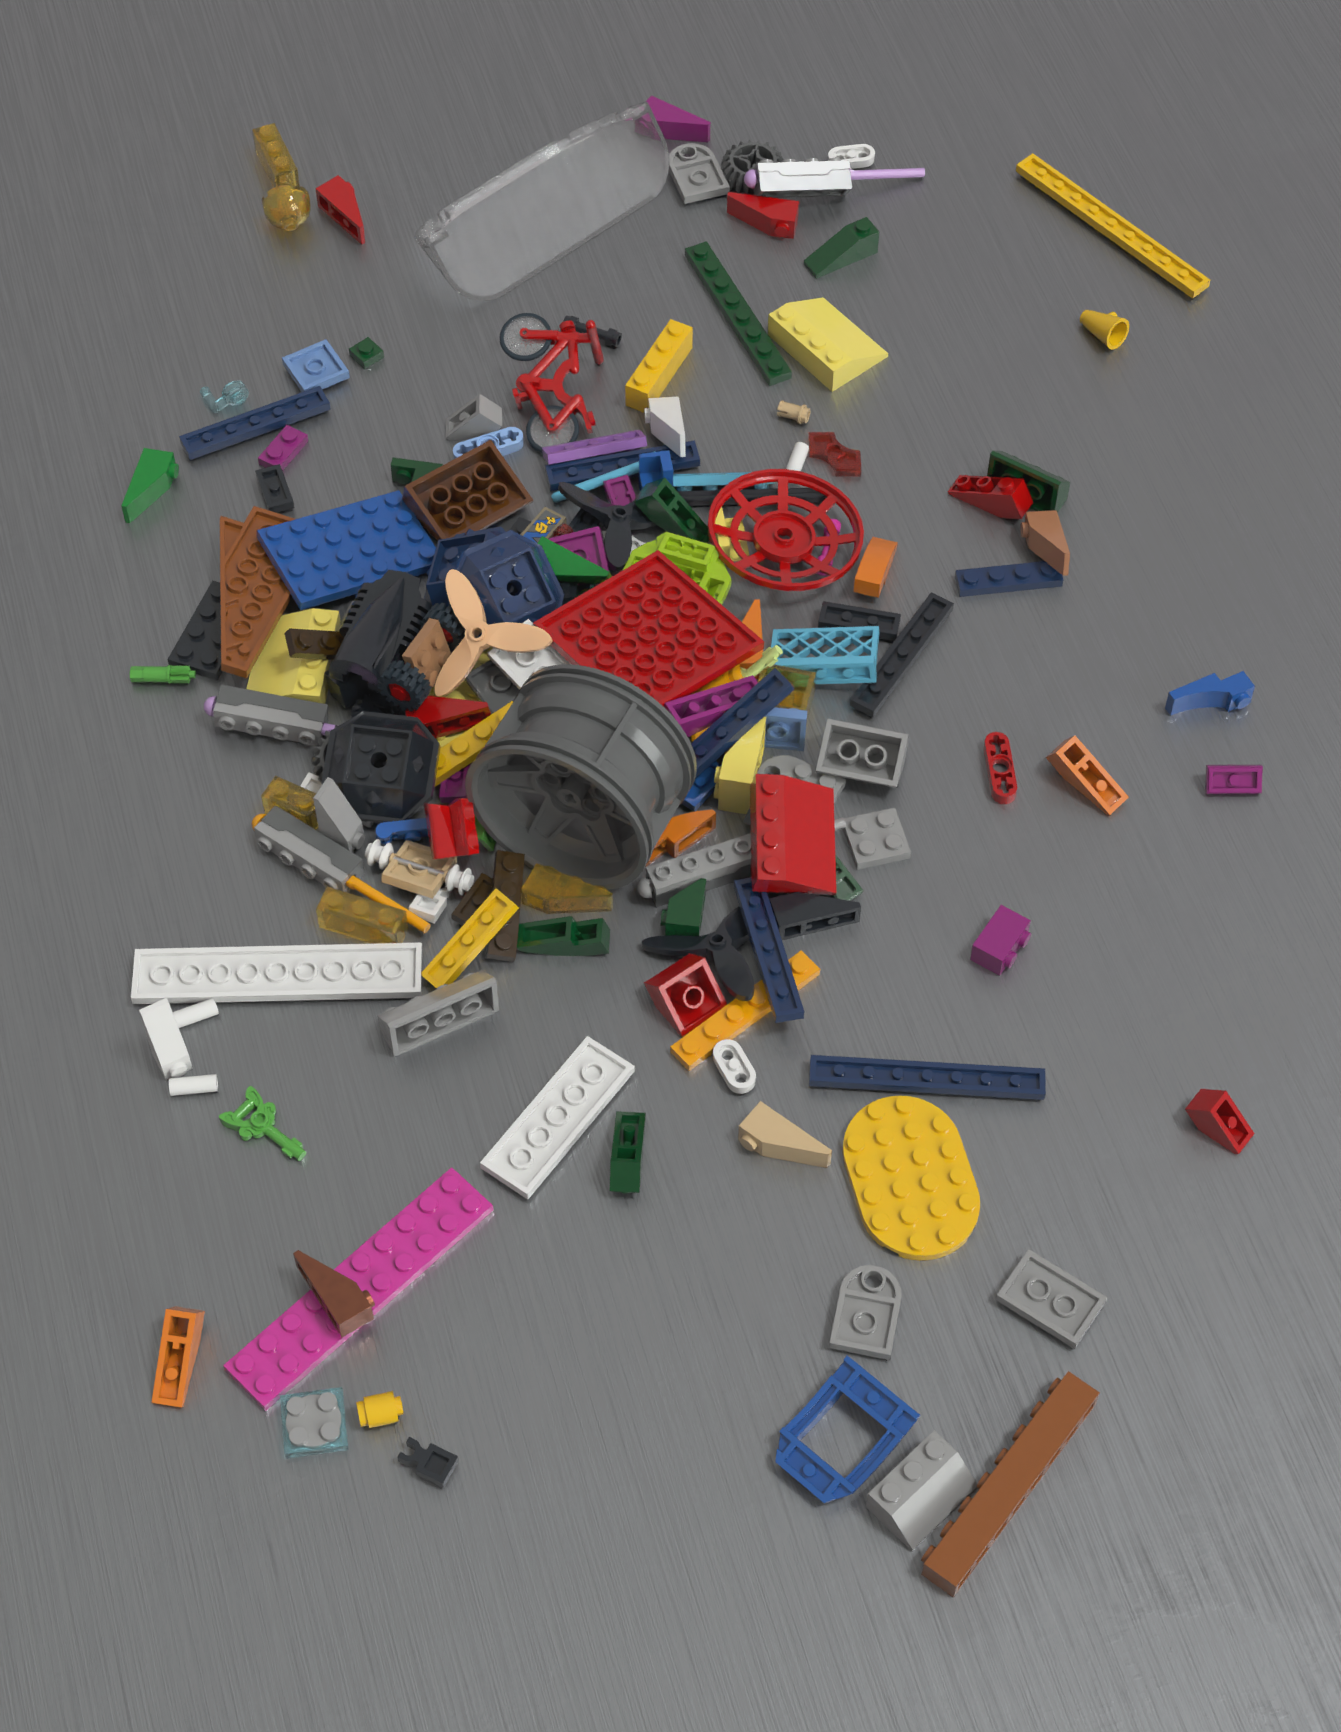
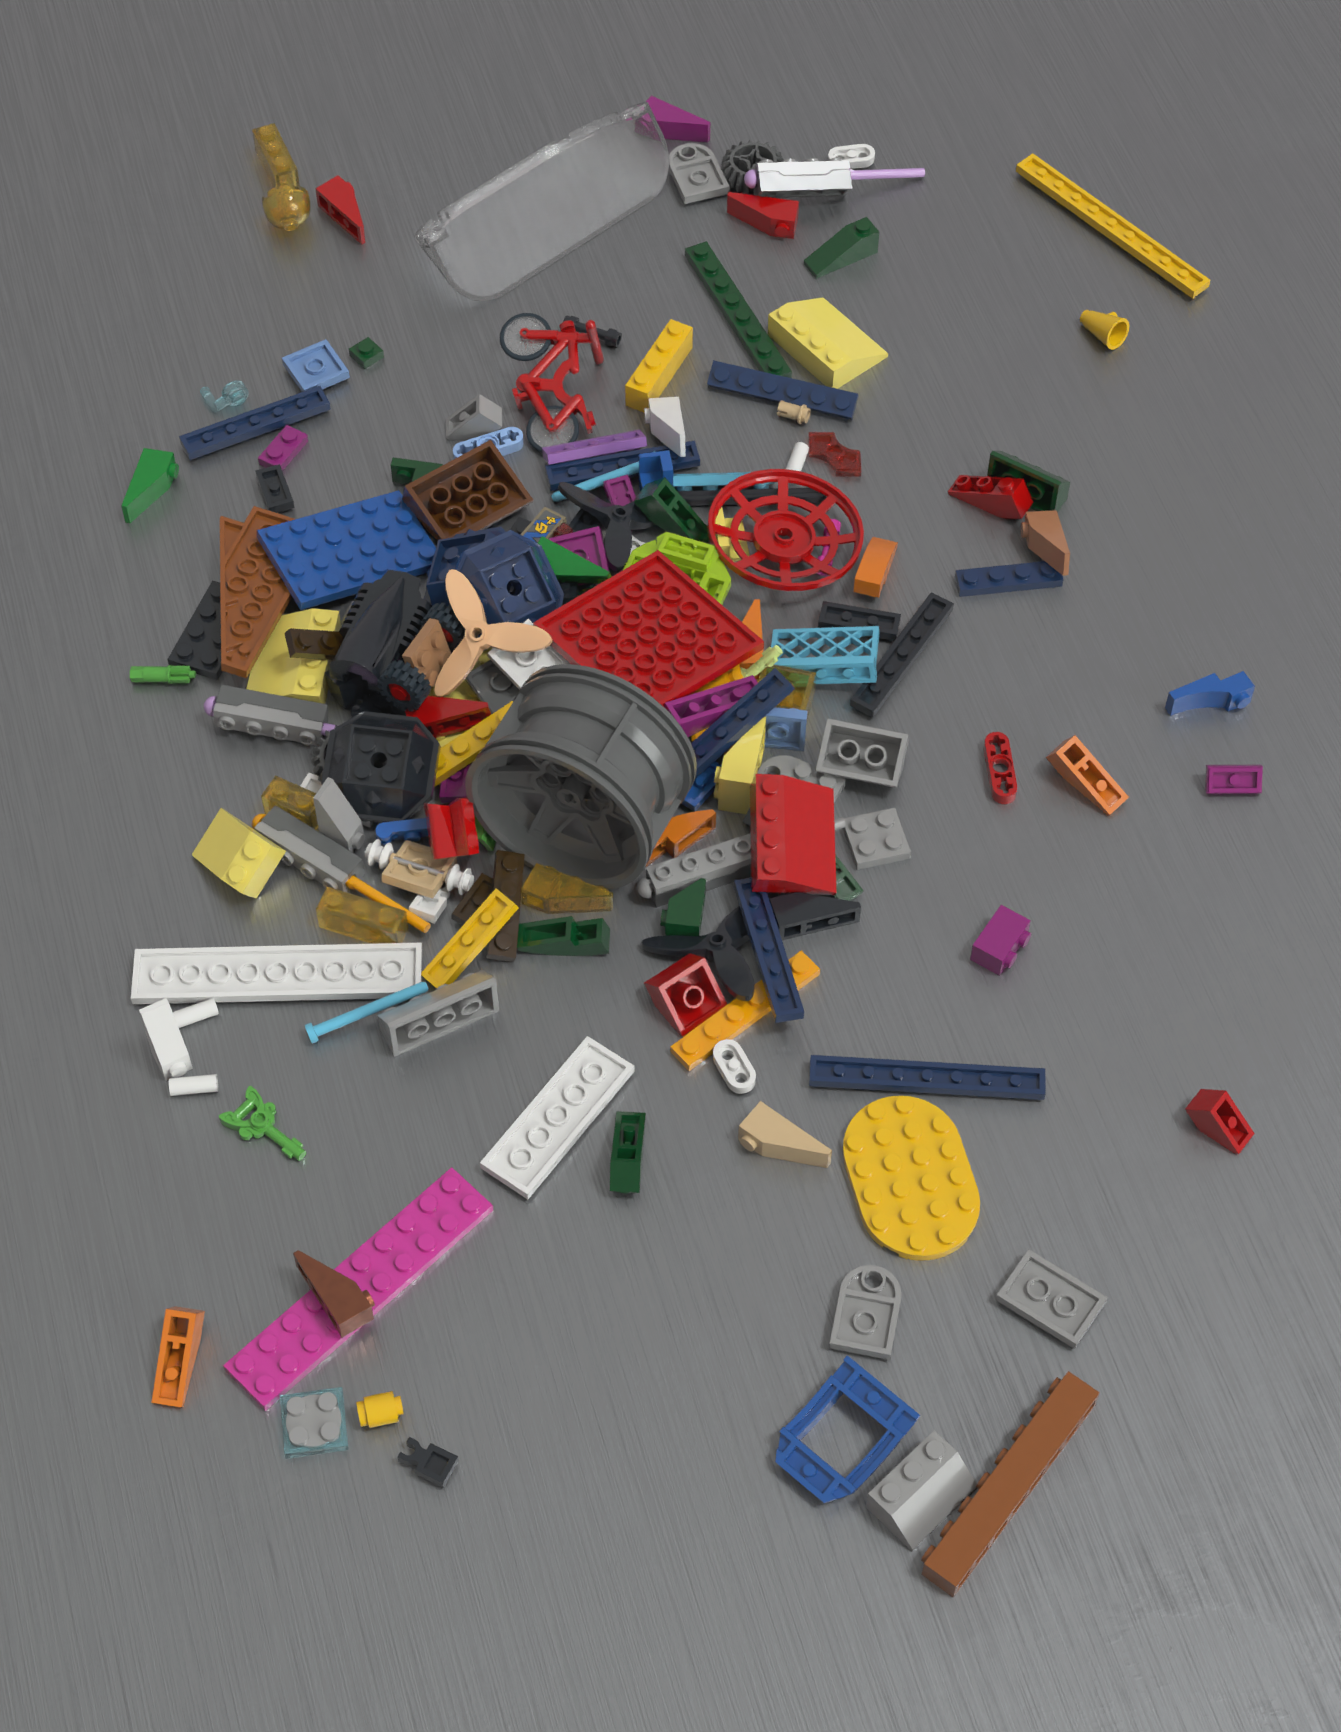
none -> light yellow slope [192,808,286,899]
none -> medium azure bar [305,982,429,1044]
none -> dark blue plate [707,360,859,420]

